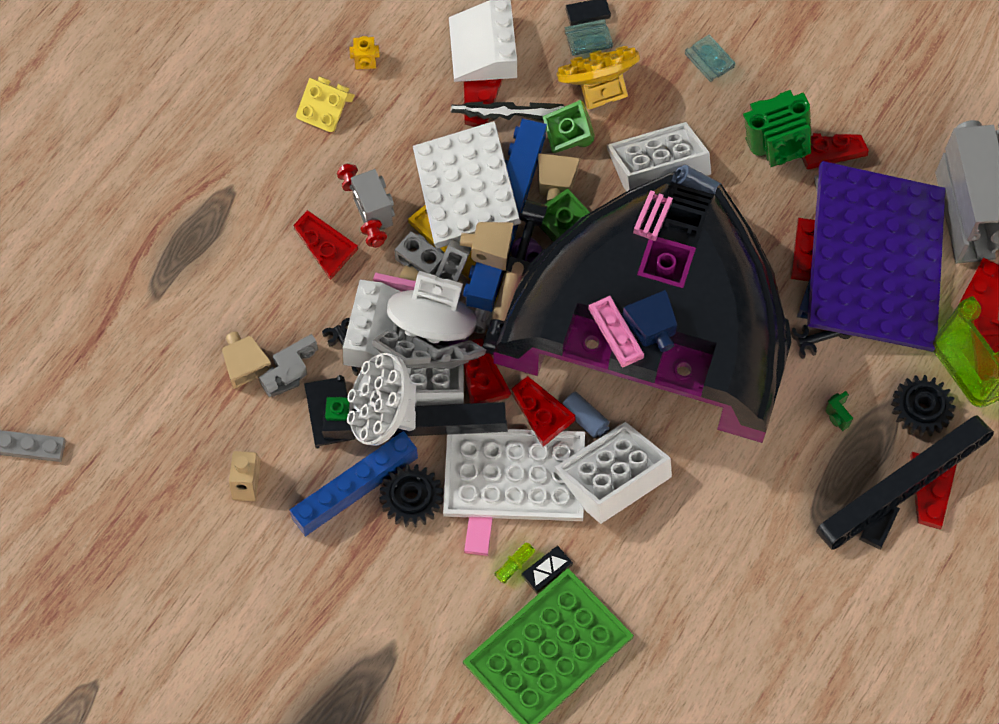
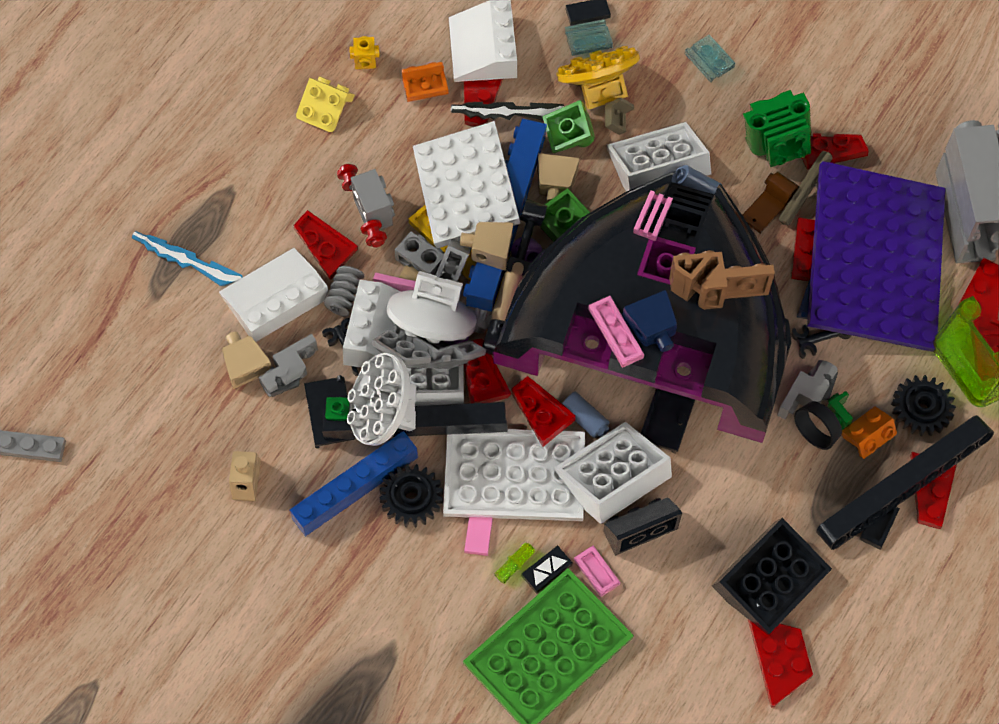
none -> dark azure sword [132,231,243,286]
none -> white slope [219,248,328,342]
none -> light grey piece [324,266,365,317]
none -> orange bracket [402,62,449,102]
none -> bright pink tile [574,546,620,597]
none -> black slope [603,497,682,556]
none -> dark tan bracket [605,98,634,135]
none -> black door [640,388,695,453]
none -> medium nougat piece [669,251,775,310]
none -> black slope [712,517,832,635]
none -> reddish brown door [742,171,799,234]
none -> red wing [748,619,813,708]
none -> light grey plate [777,360,838,420]
none -> dark tan axle [779,151,832,226]
none -> black tyre [794,401,842,450]
none -> orange bracket [842,406,897,459]

